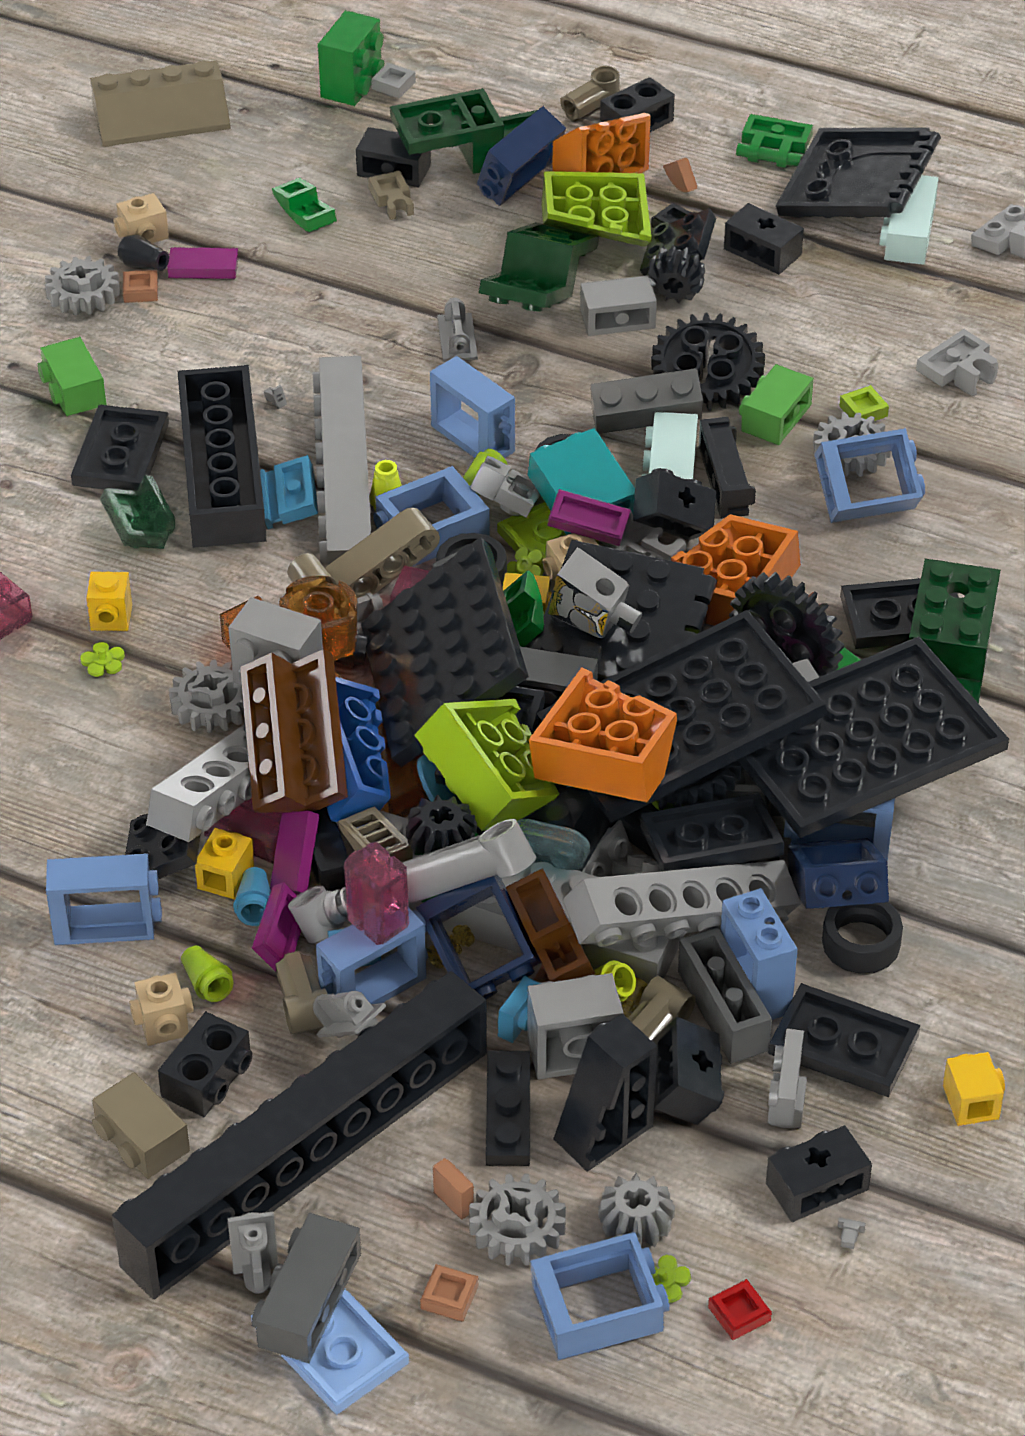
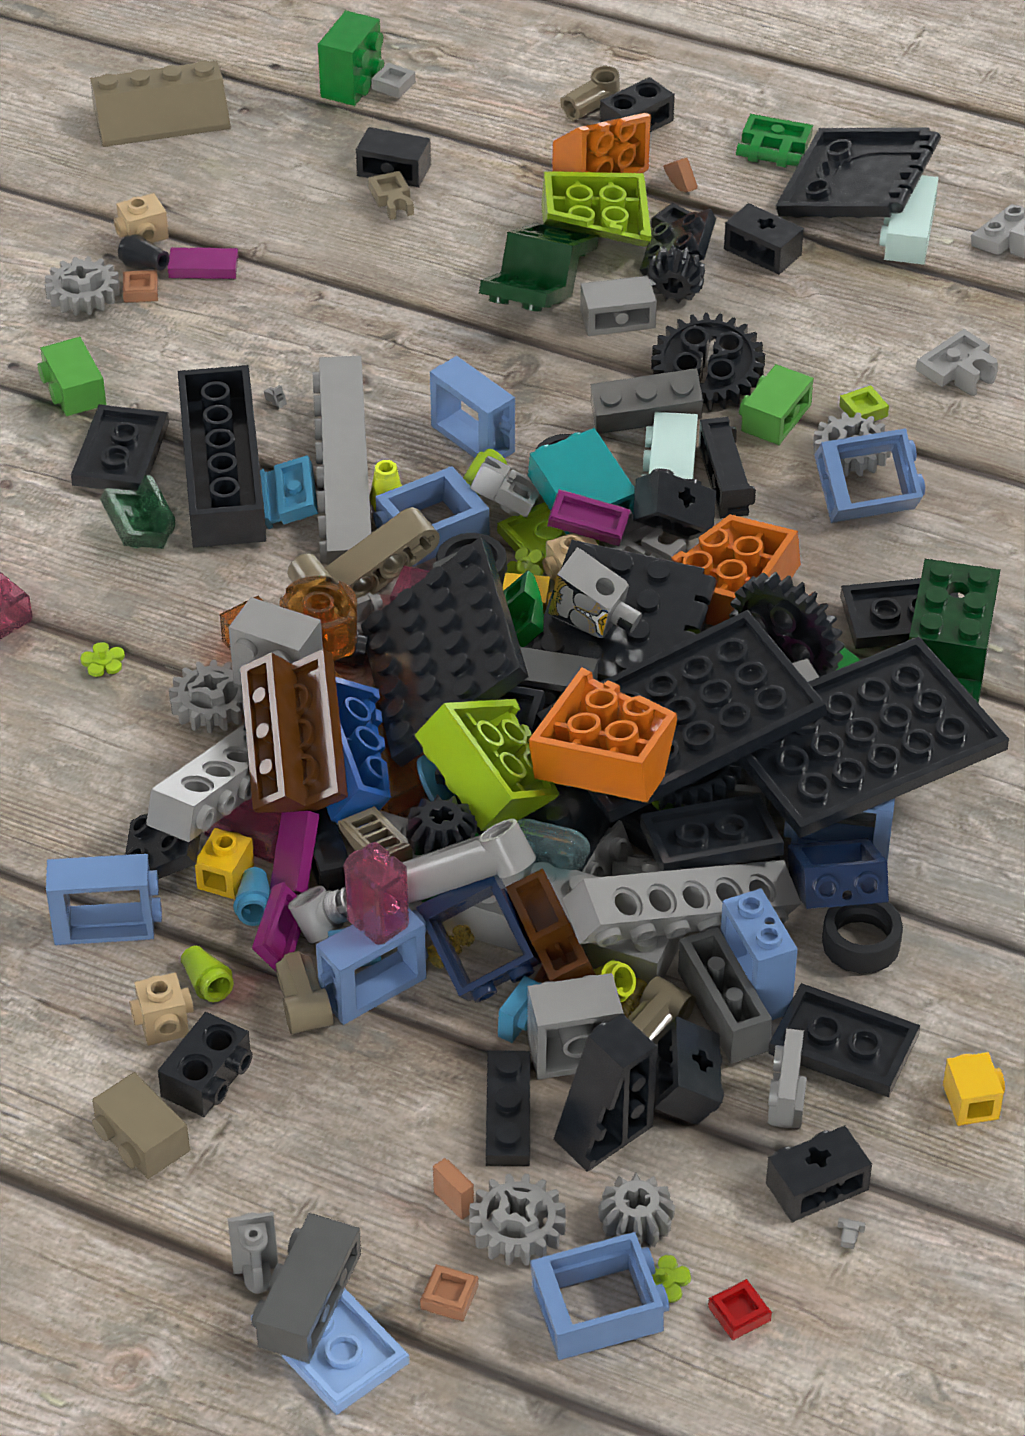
yellow brick [86,571,132,631] -> none
black brick [112,971,487,1300] -> none
green slope [272,177,337,233] -> none
light grey hinge [313,991,386,1038] -> none
dark green bracket [390,88,537,174] -> none
light grey hinge [437,298,478,362] -> none
dark blue window [476,106,567,206] -> none

